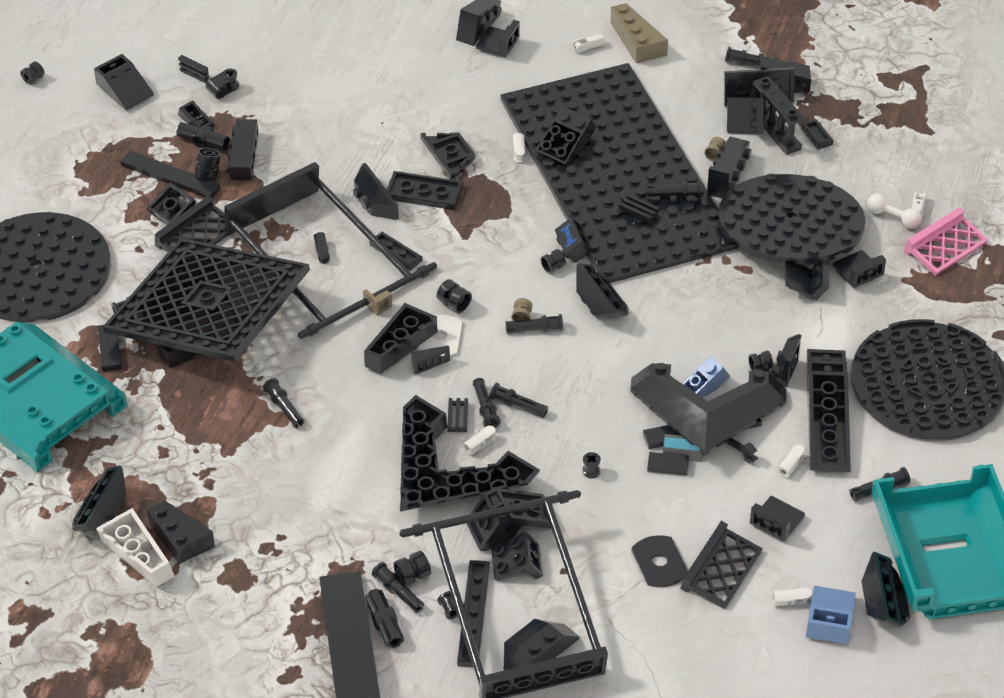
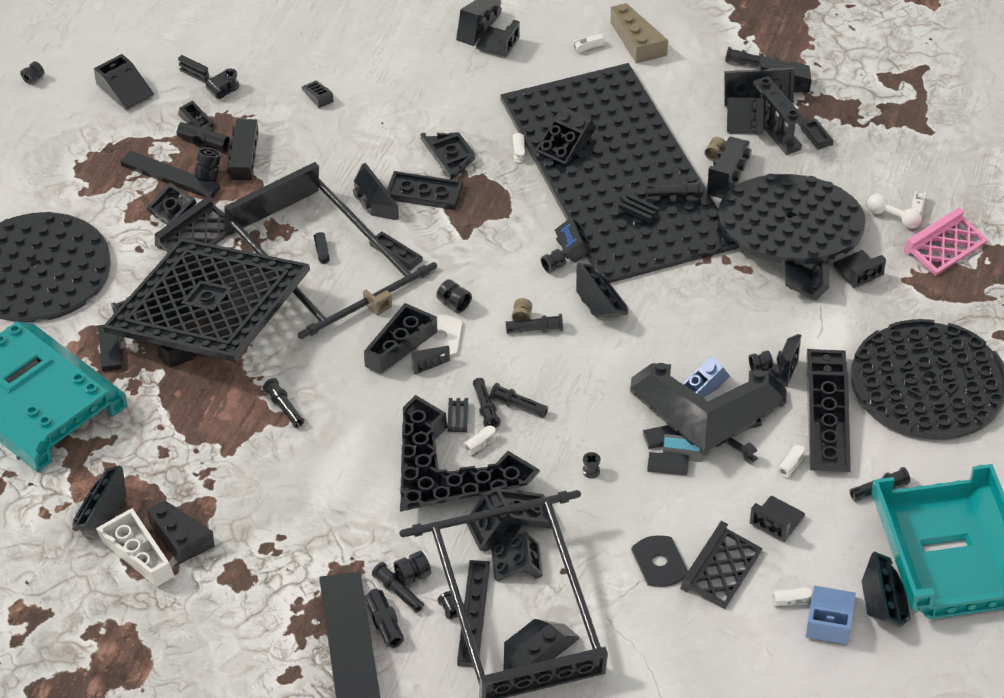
none -> black slope [301,80,334,108]

